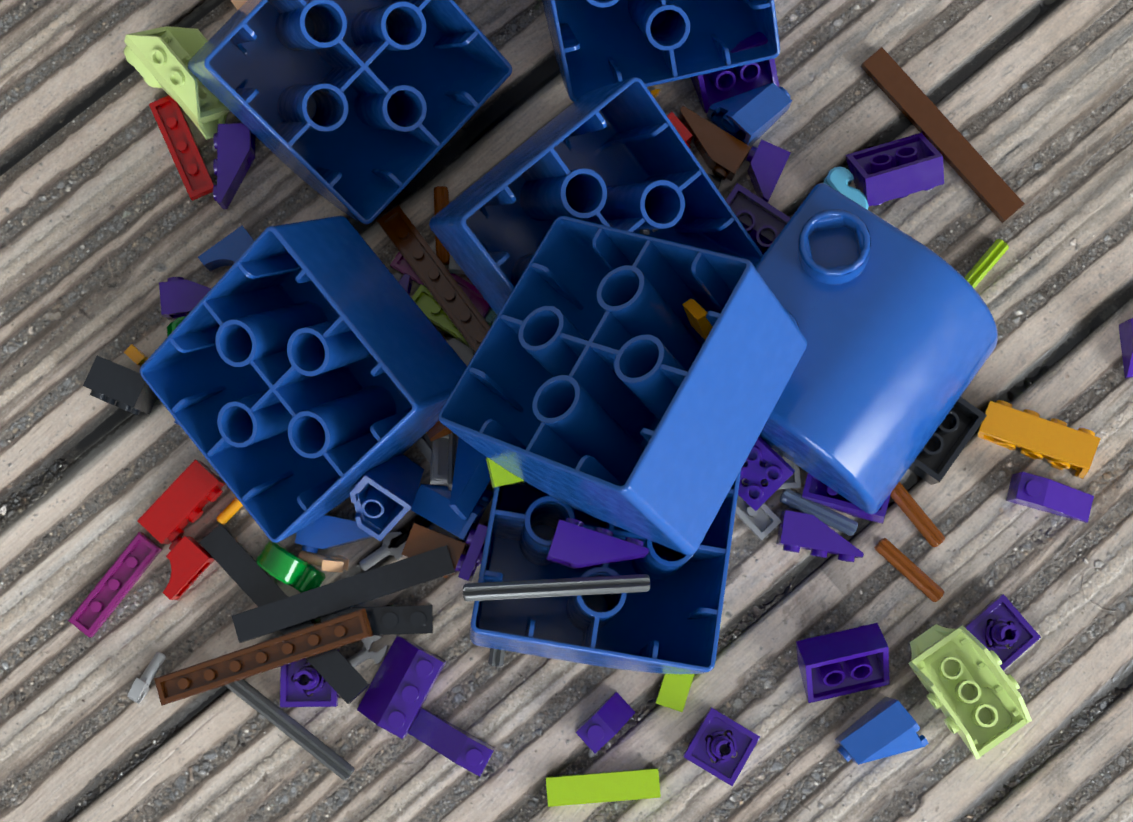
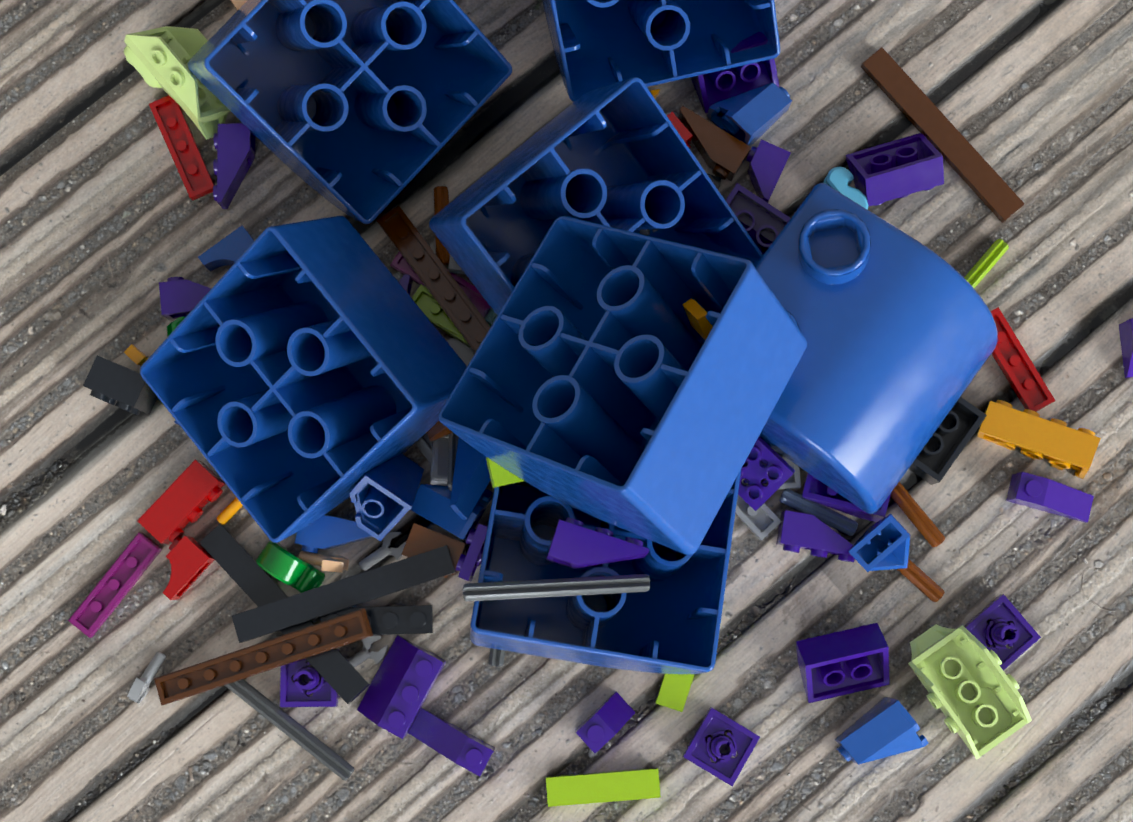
none -> blue slope [848,514,911,572]
none -> red plate [990,307,1056,412]

